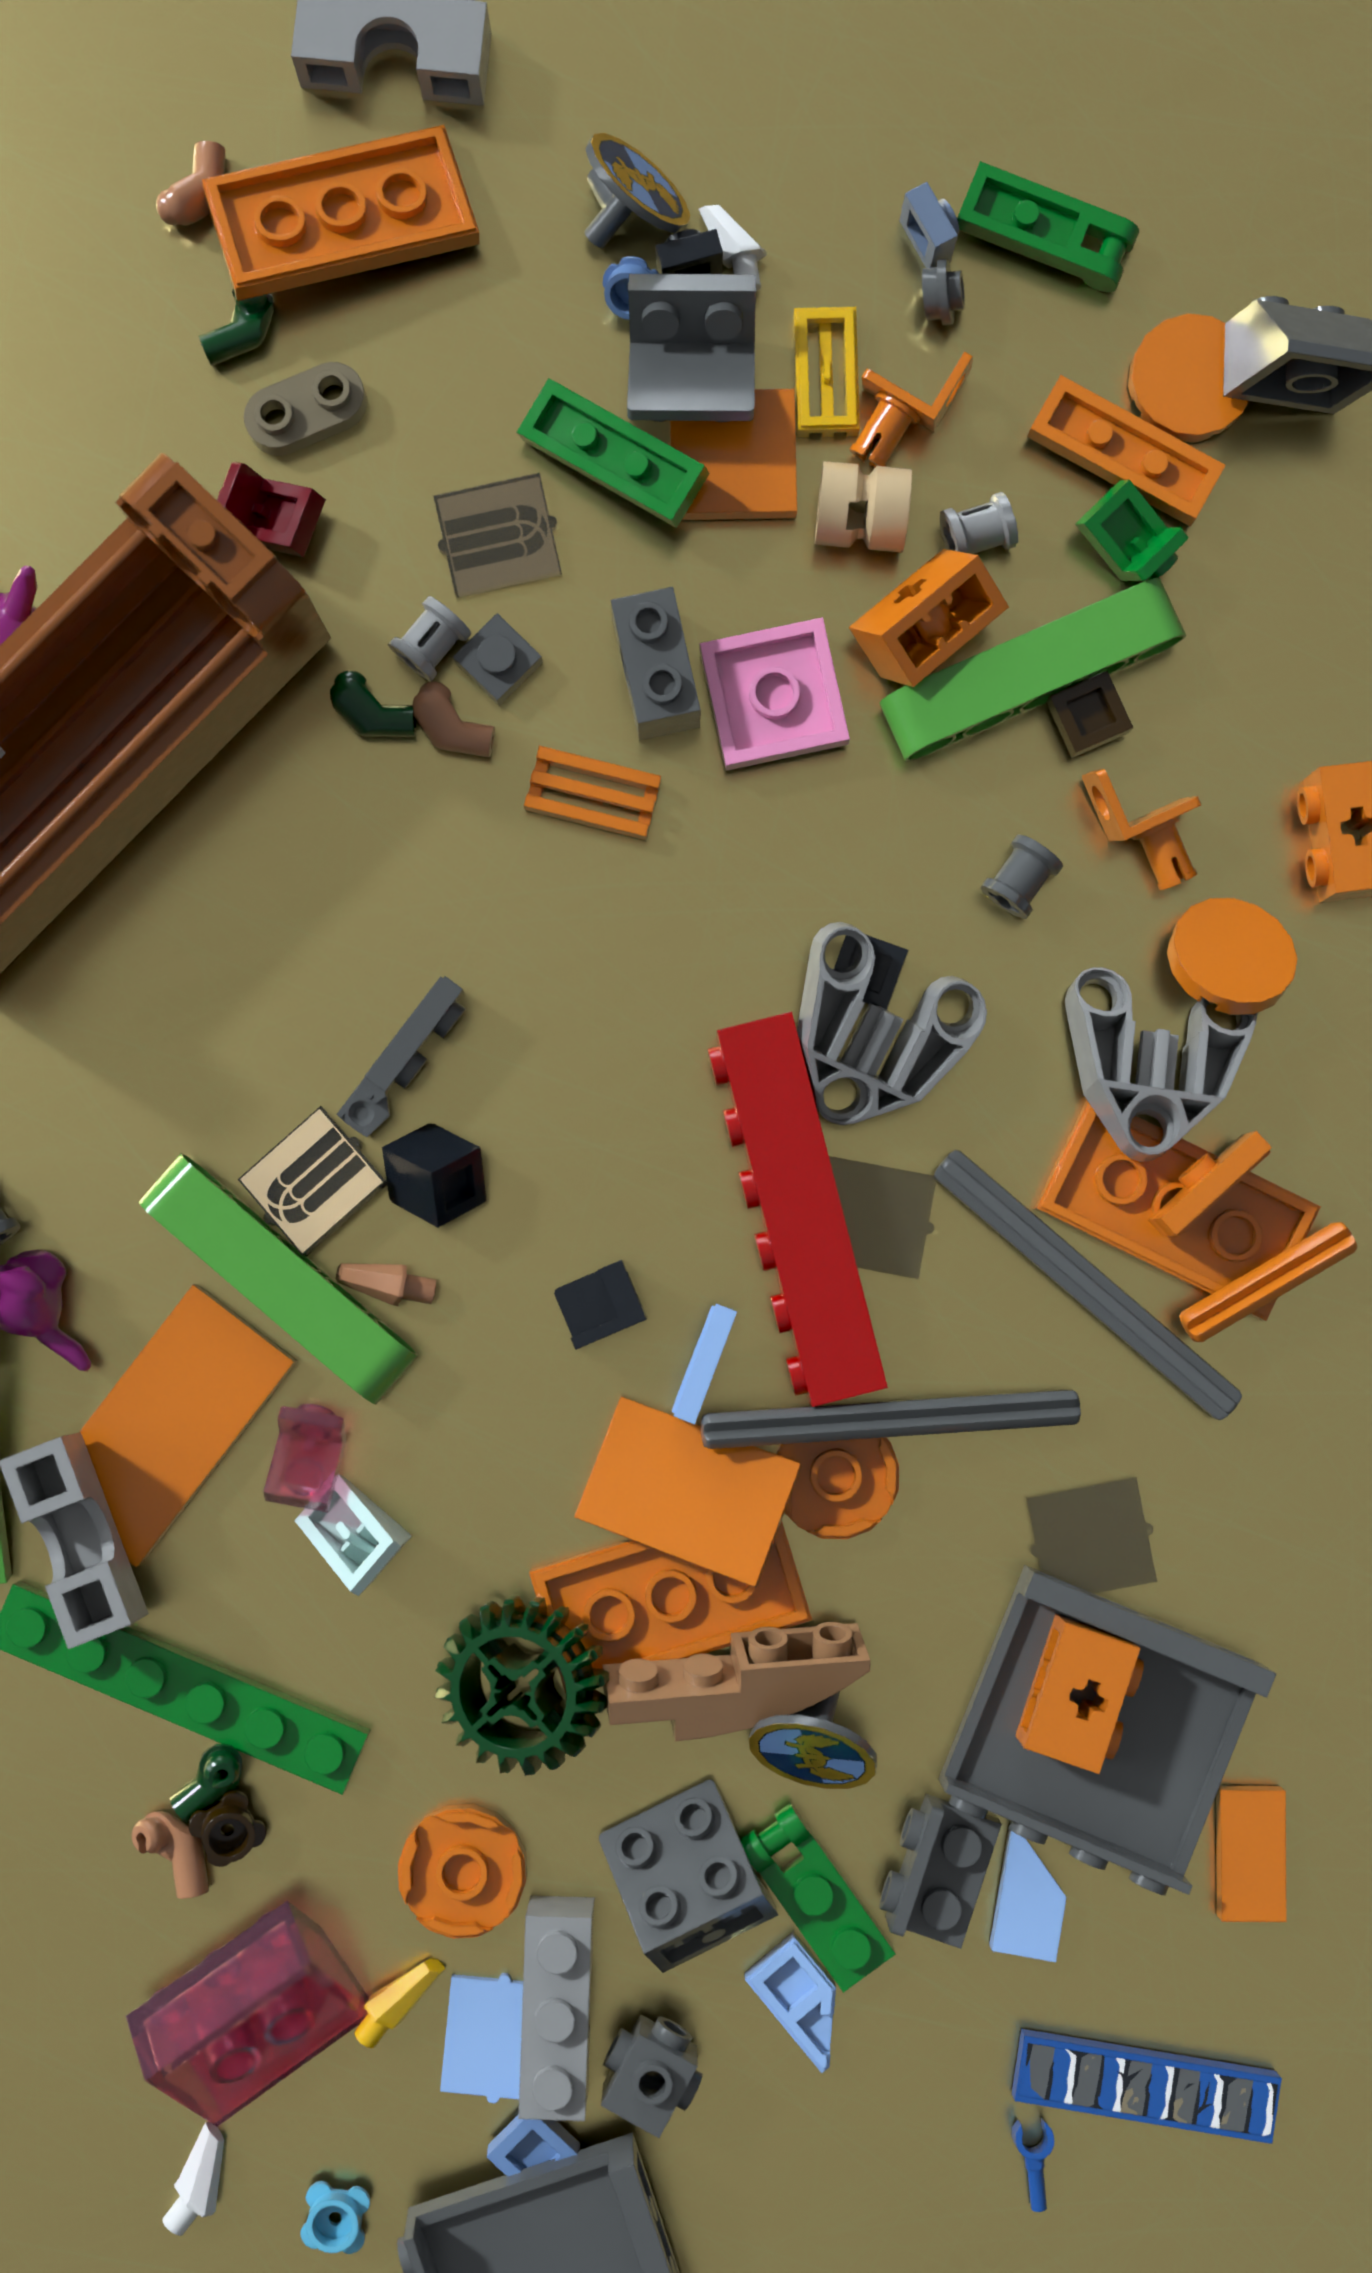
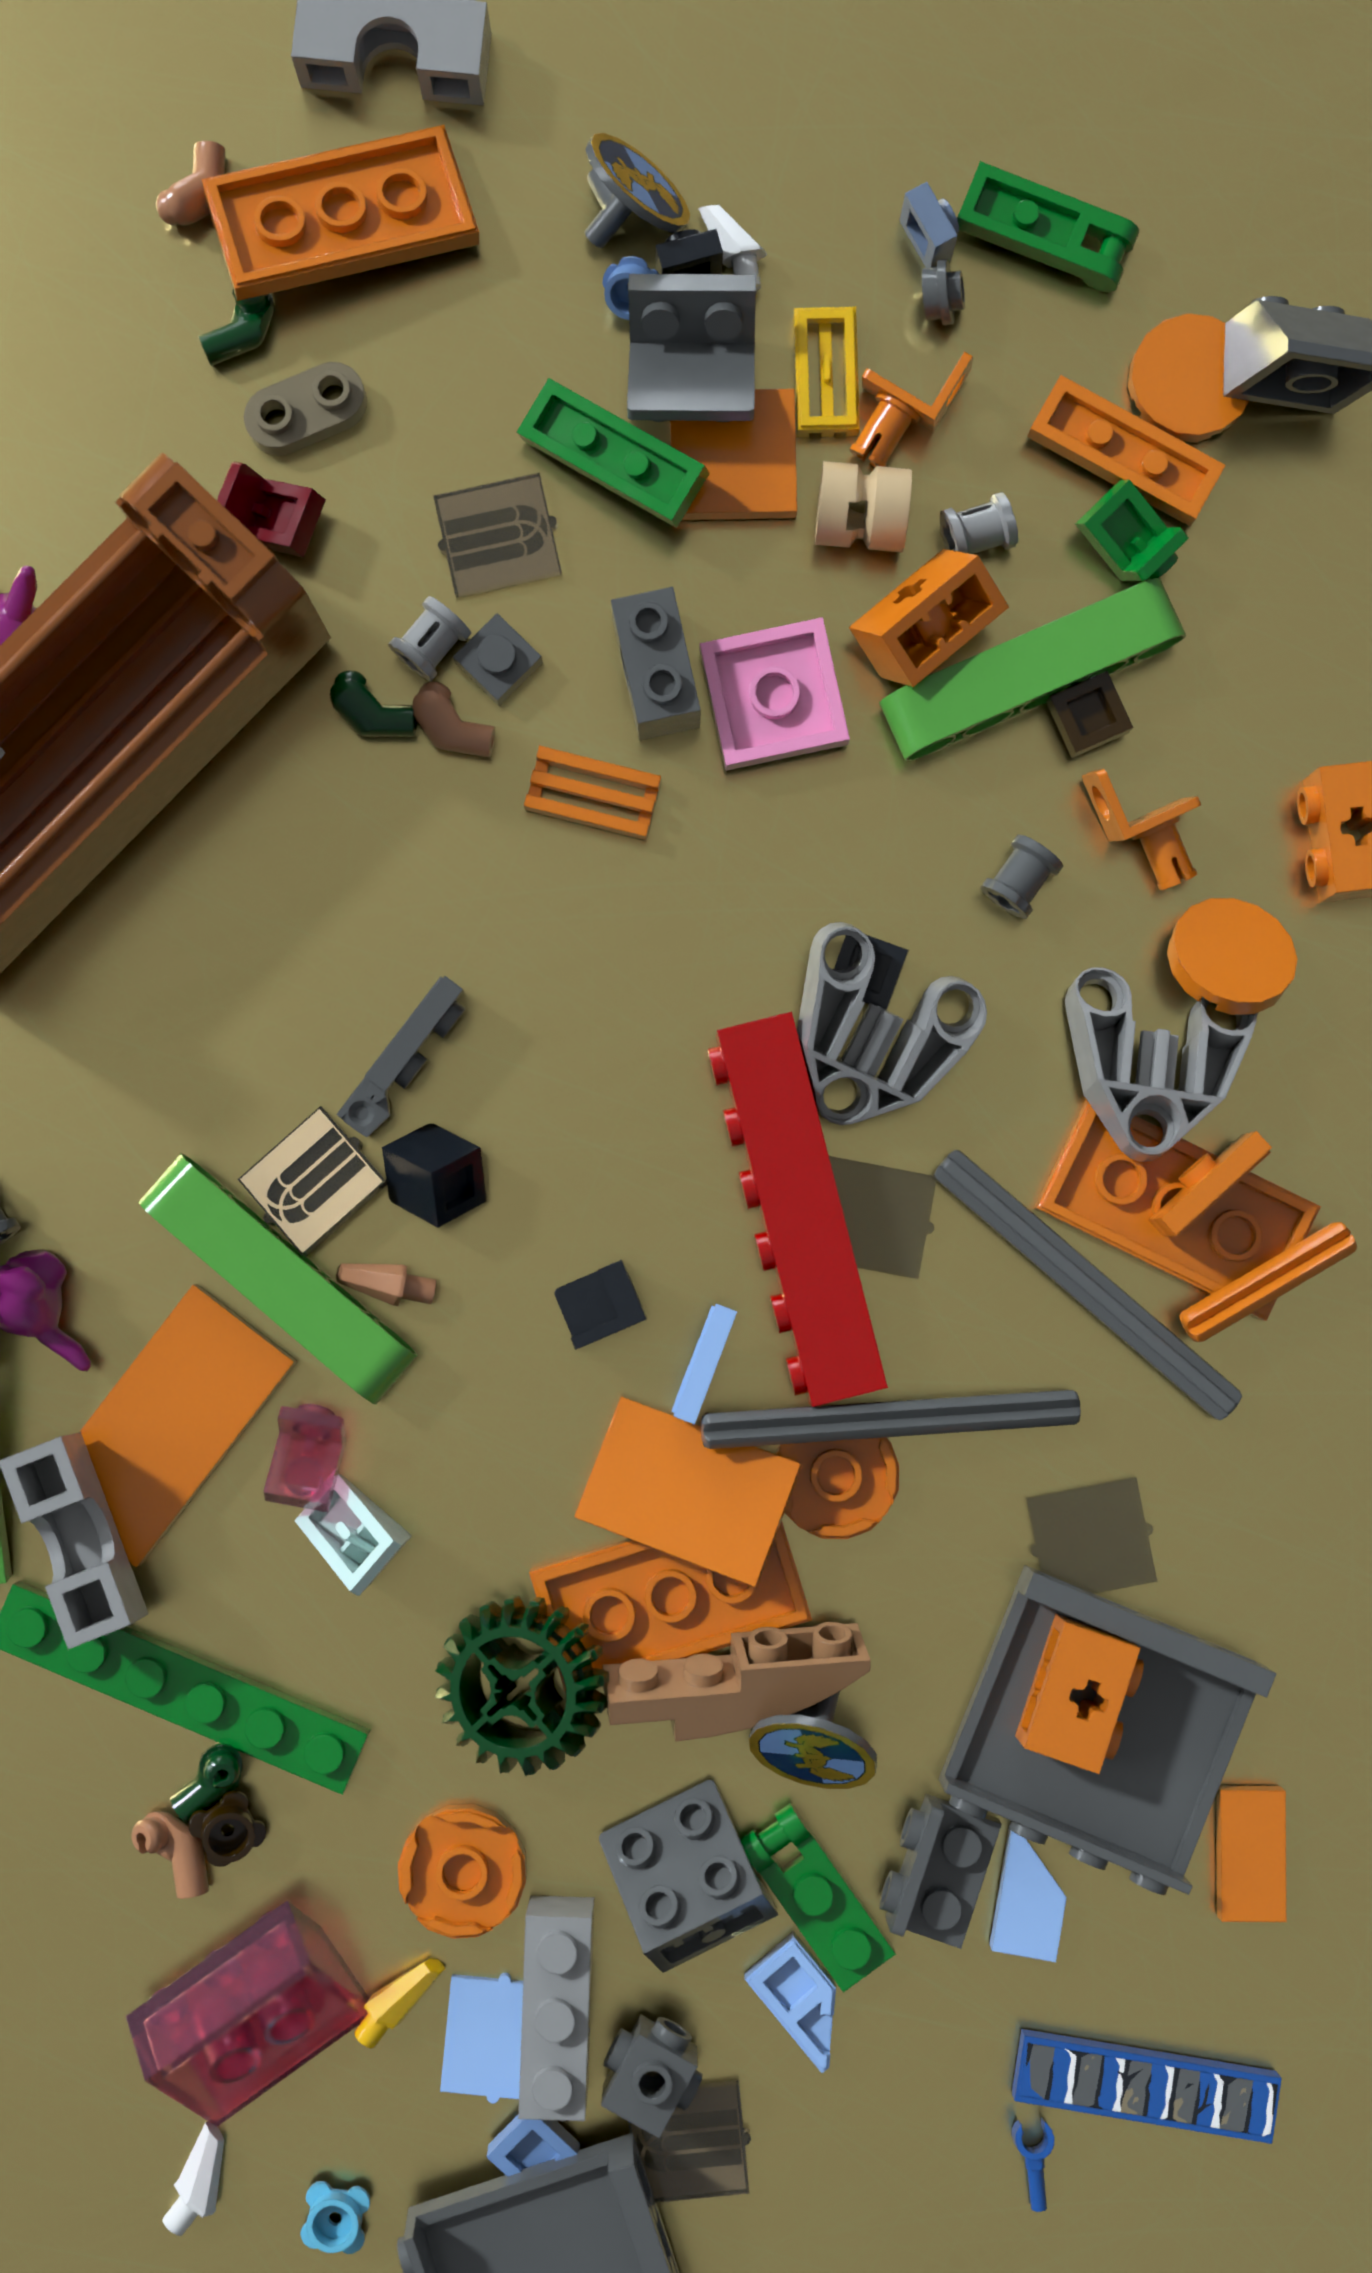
none -> clear smoke piece [629,2080,751,2203]

